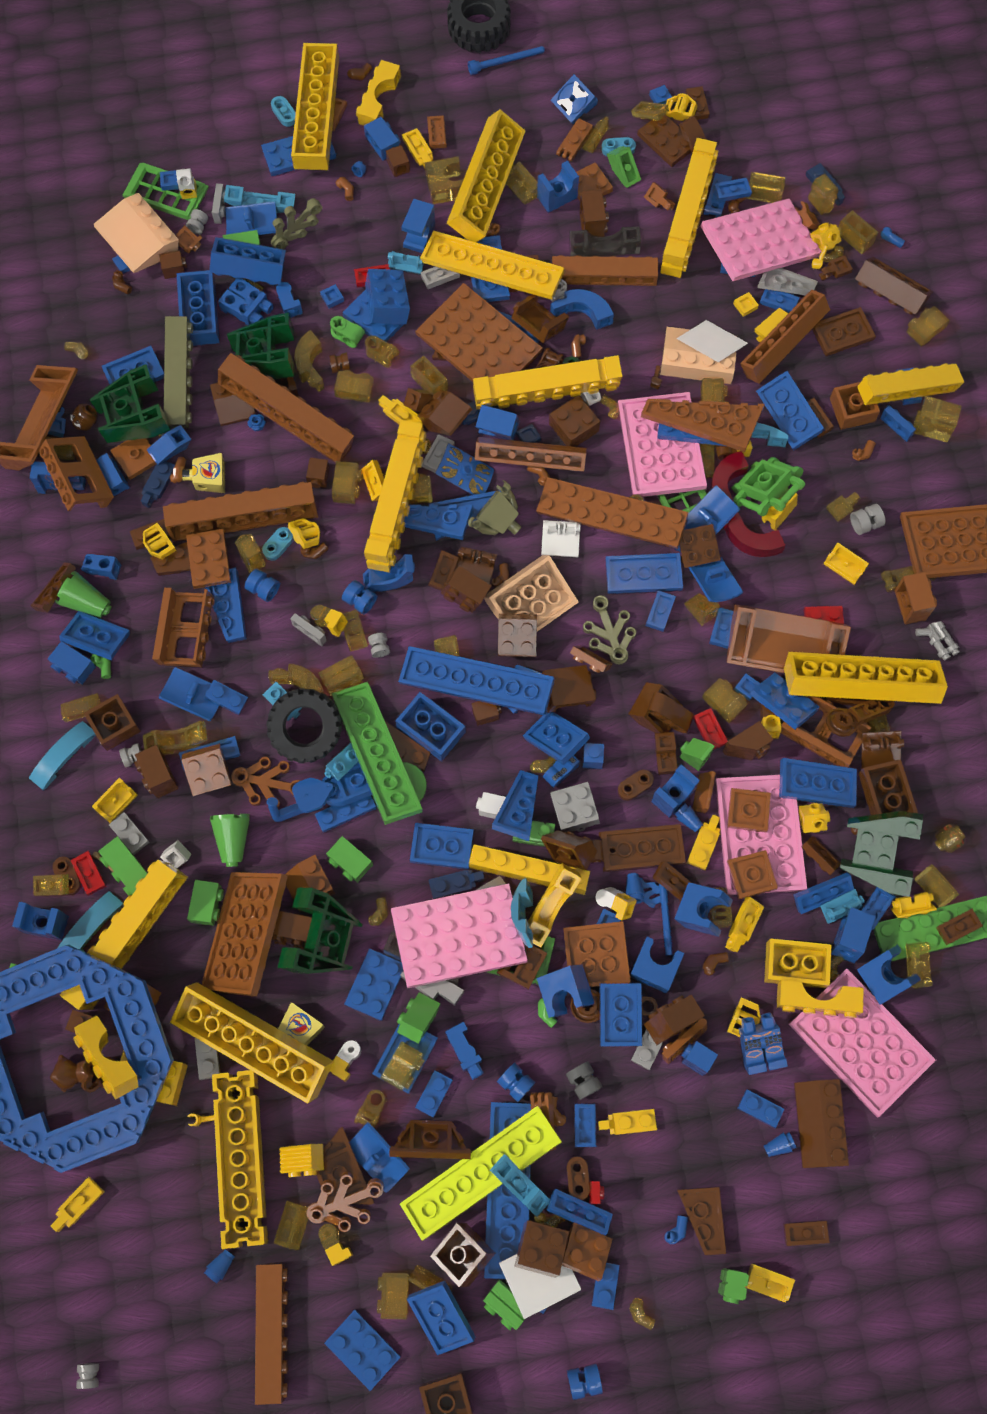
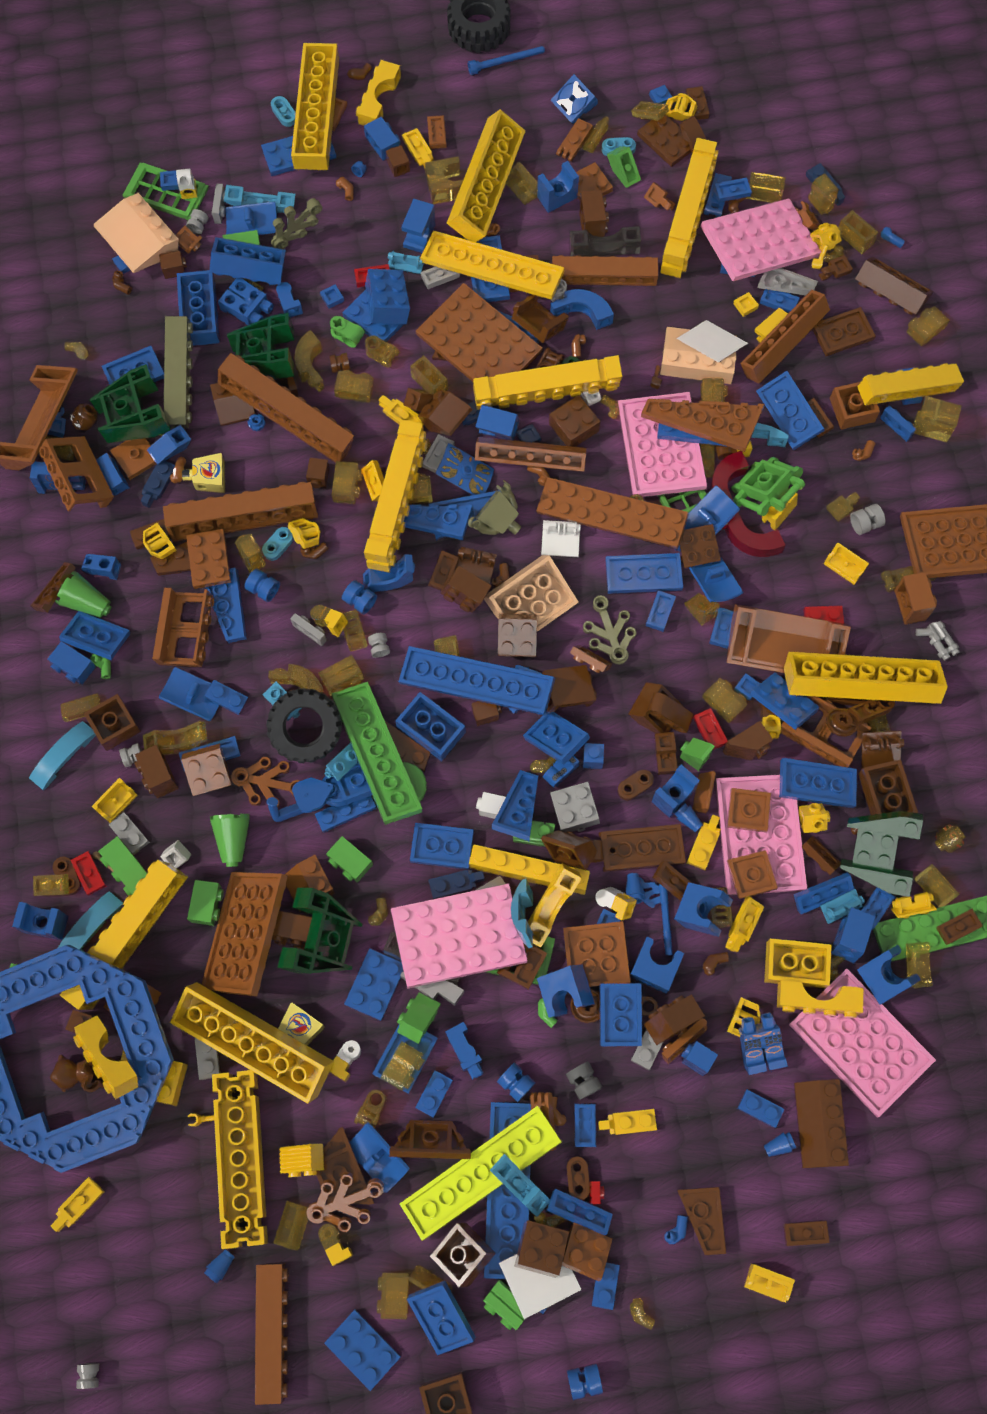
bright green brick [718,1268,749,1304] -> none

